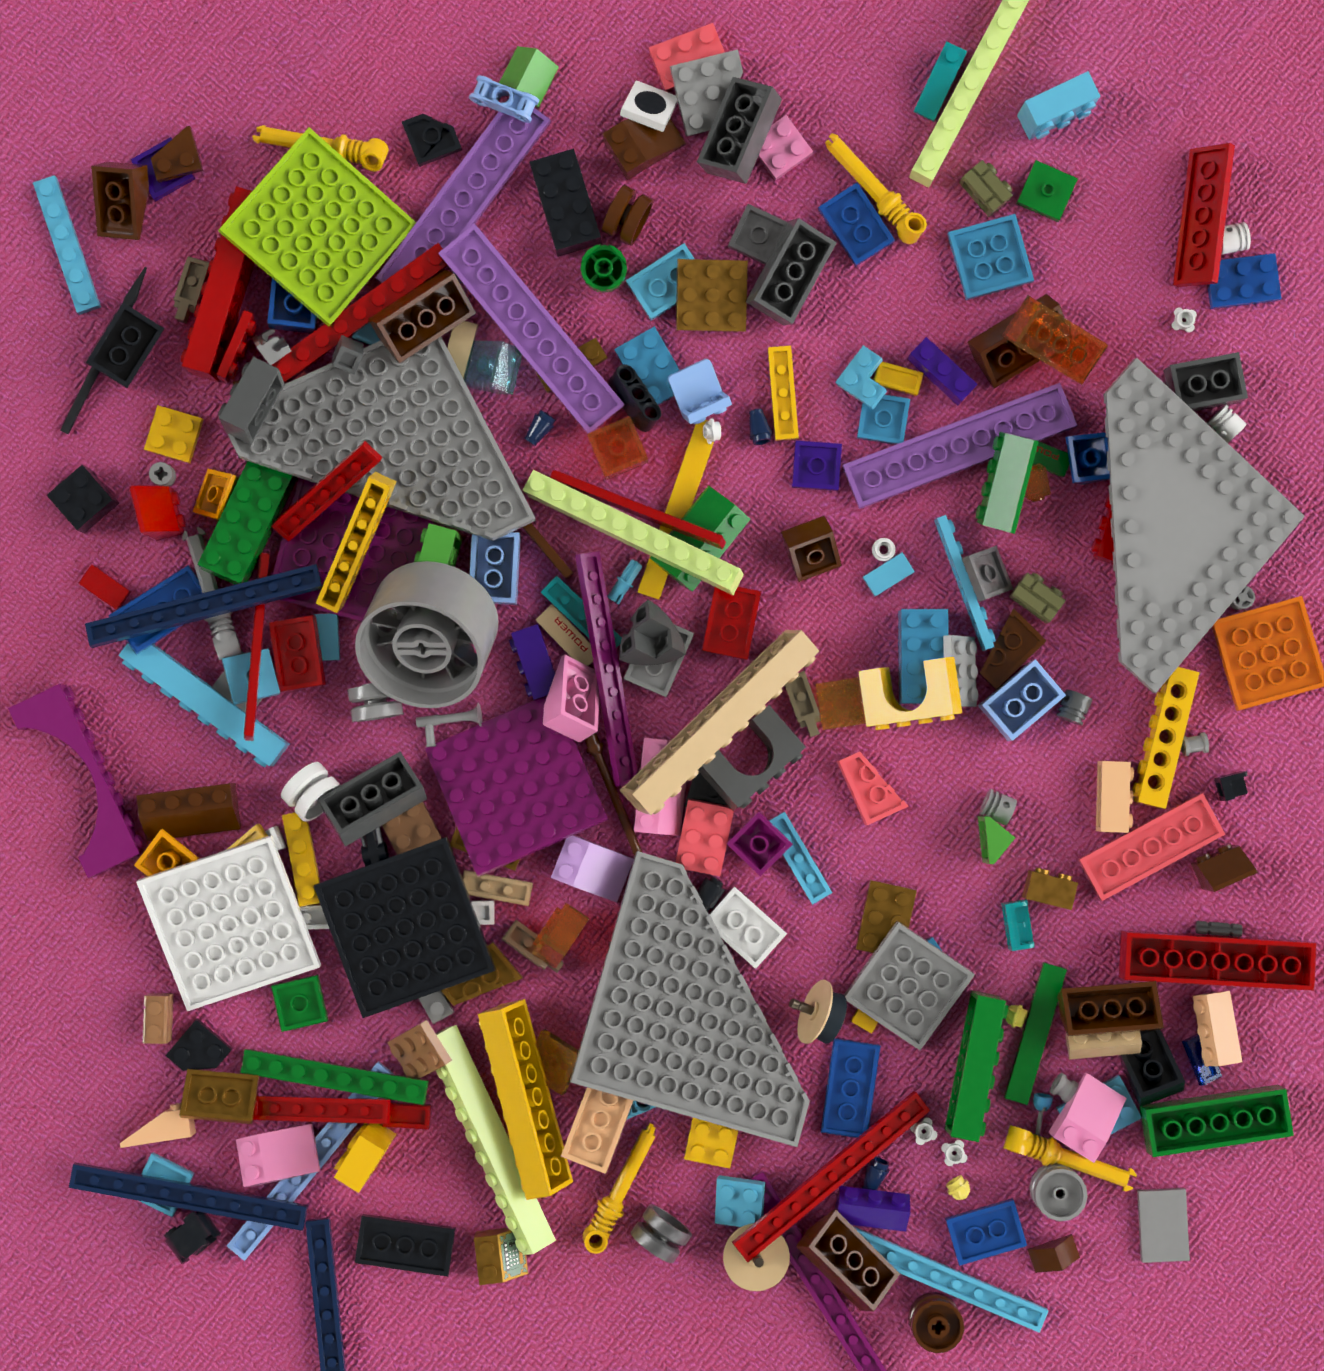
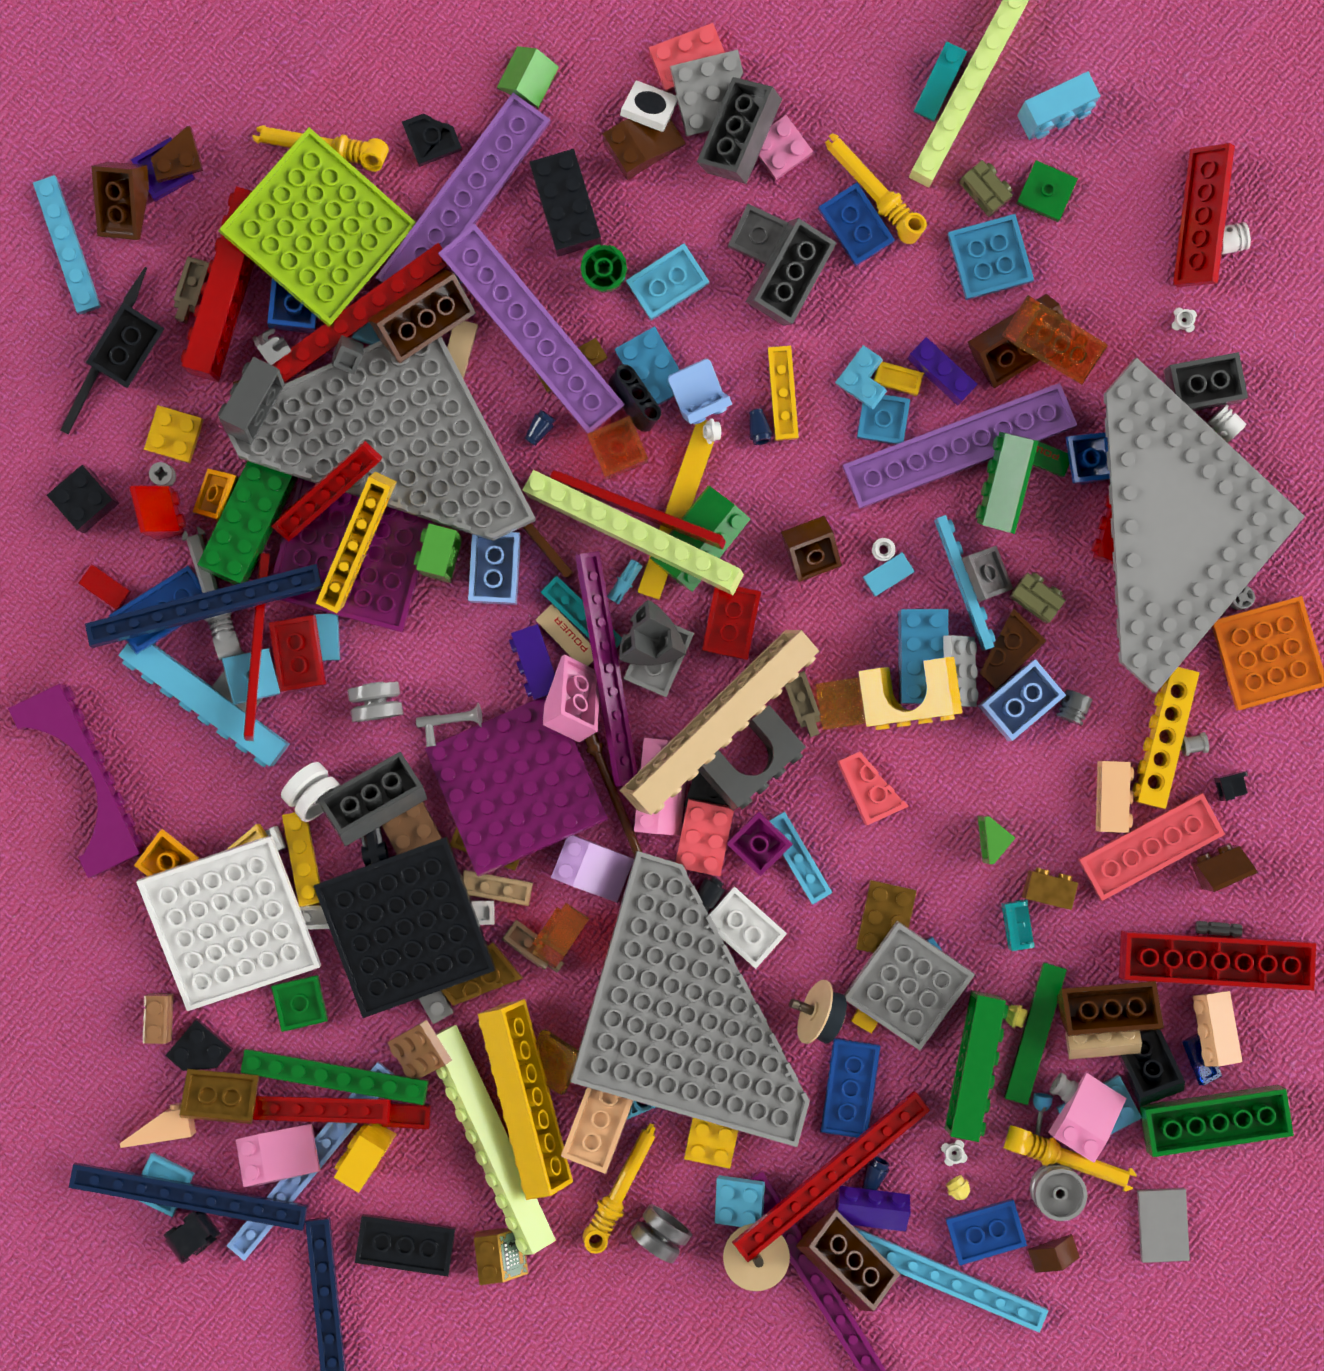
reddish brown slope [136,783,241,841] -> none
red plate [216,310,257,384] -> none
light grey wheel [355,561,499,708] -> none
clear light blue slope [464,341,522,395] -> none
light blue piece [469,75,539,123] -> none
reddish brown wheel [602,184,654,246] -> none
pearl gold plate [676,259,748,332] -> none
dark purple tile [792,440,842,491] -> none
reddish brown wheel [908,1292,964,1353] -> none
white plate [910,1117,938,1145] -> none
light grey piece [979,789,1017,826] -> none
clear orange brick [1025,463,1051,502] -> none
blue plate [1207,253,1282,309] -> none

